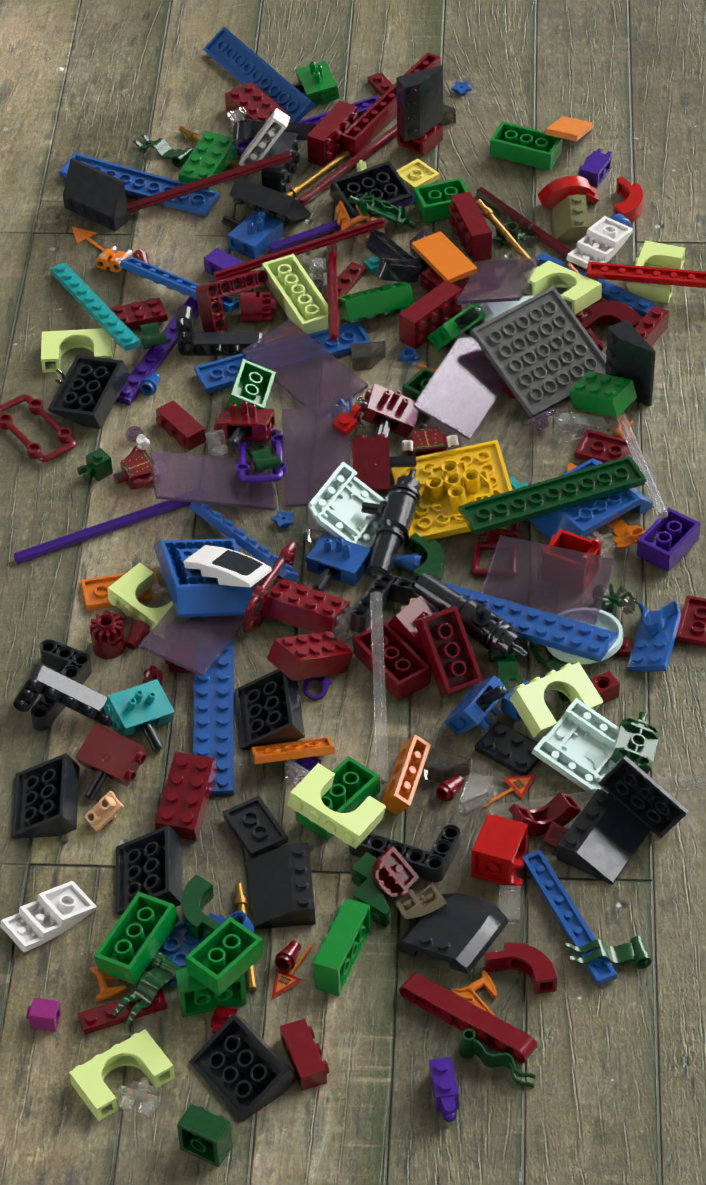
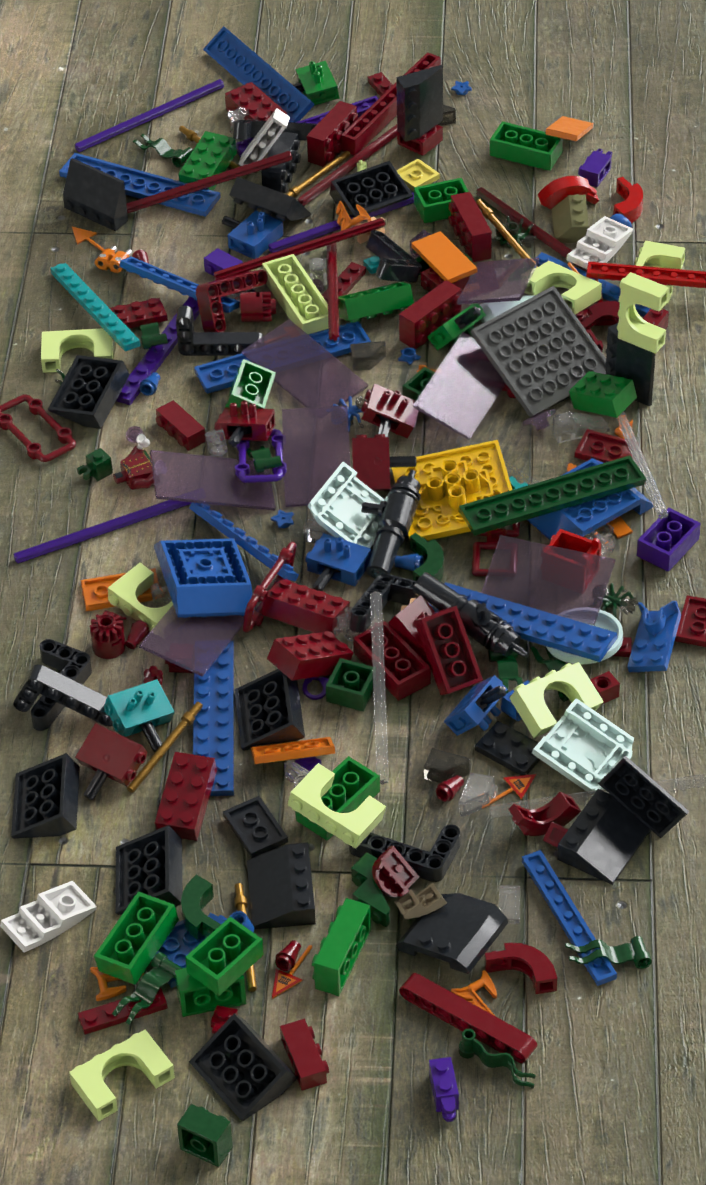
magenta brick [26,998,61,1032] -> none
light nougat hips [84,791,124,832] -> none
clear hips [118,1077,162,1117] -> none
white slope [183,545,272,587] -> none
red plate [332,404,362,436] -> none
dark green plate [347,193,418,230] -> none
orange brick [381,734,431,816] -> none
torso [402,424,459,457] -> none
red container [471,813,528,888] -> none
dark green plate [610,712,660,774] -> none
orange plate [613,525,646,548] -> none
none -> dark purple axle [75,79,224,152]
none -> pearl gold bar [127,702,203,793]
none -> dark green brick [326,658,377,712]
none -> yellowish green arch [617,272,669,354]

